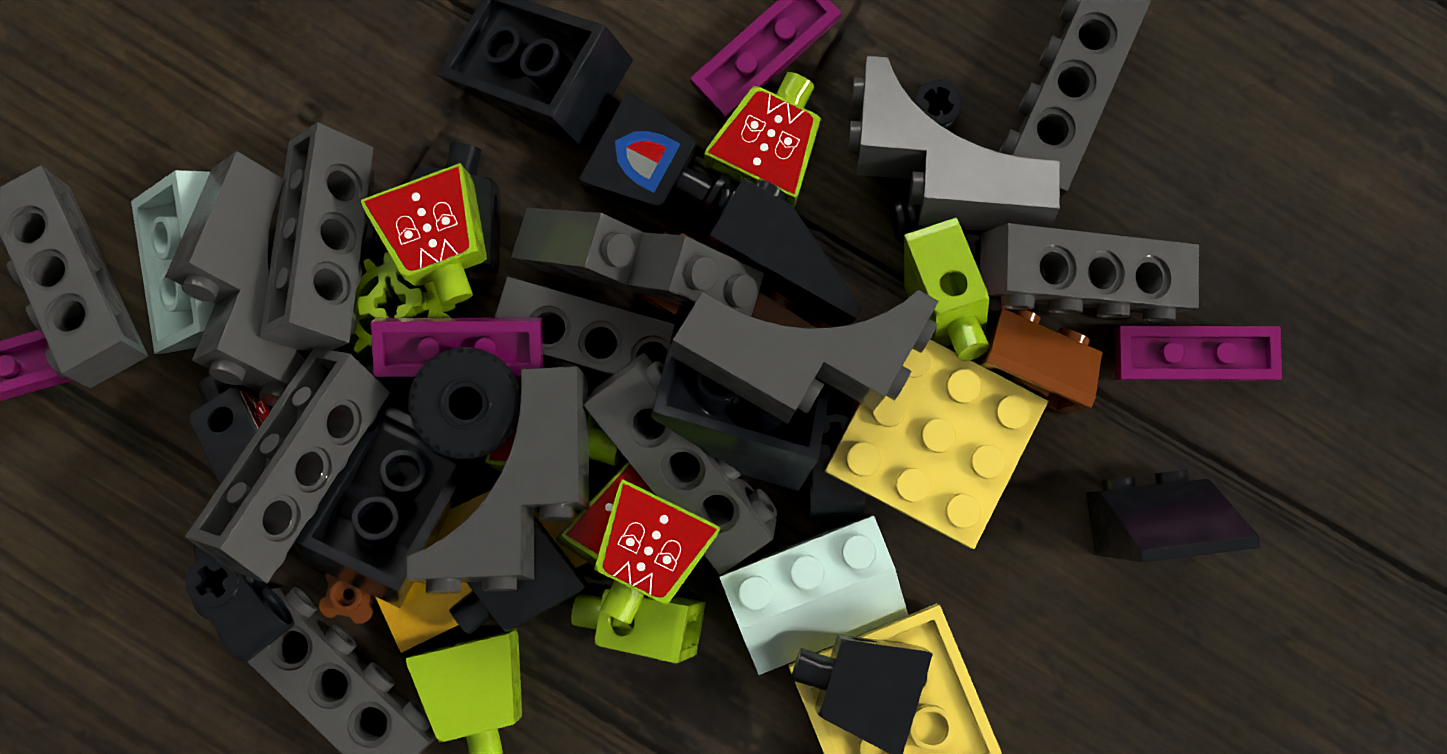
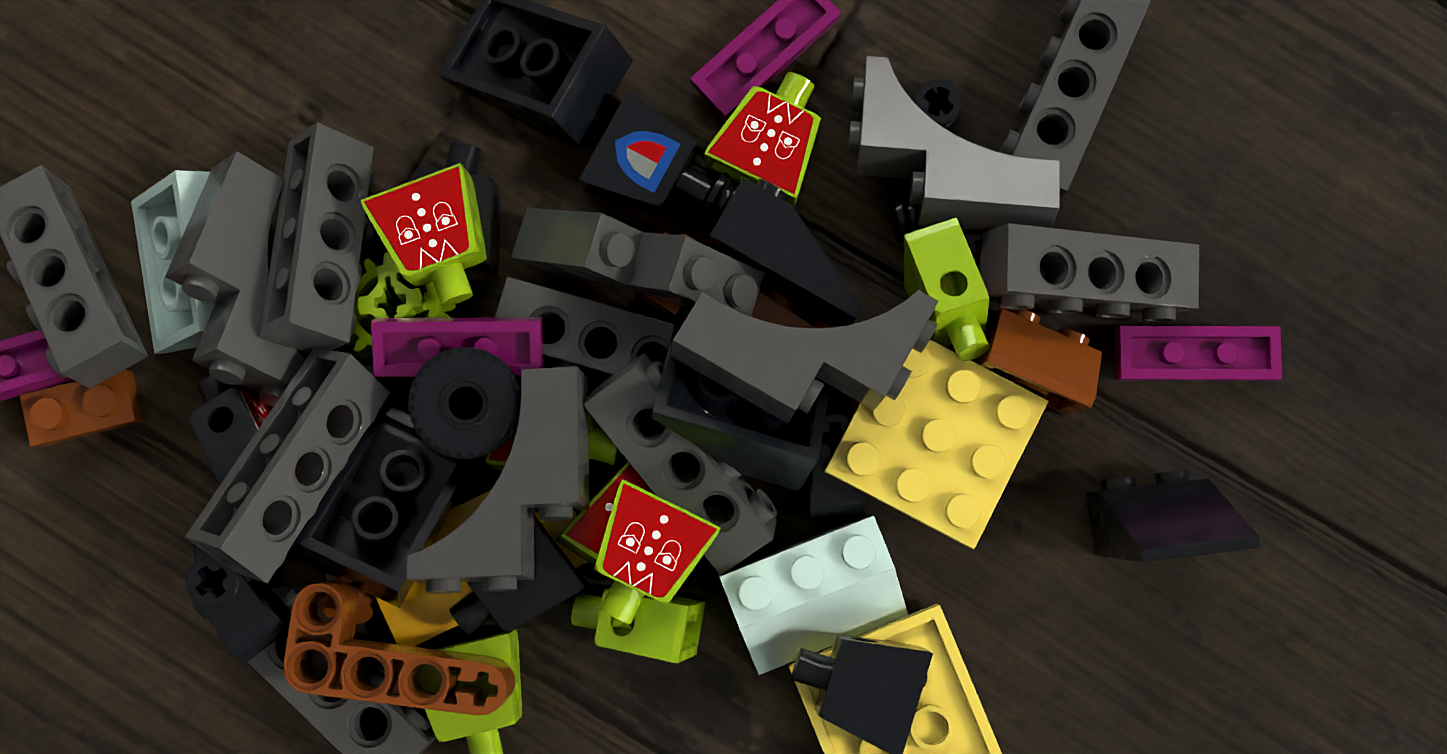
none -> dark orange plate [19,369,144,447]
none -> dark orange beam [283,580,515,715]

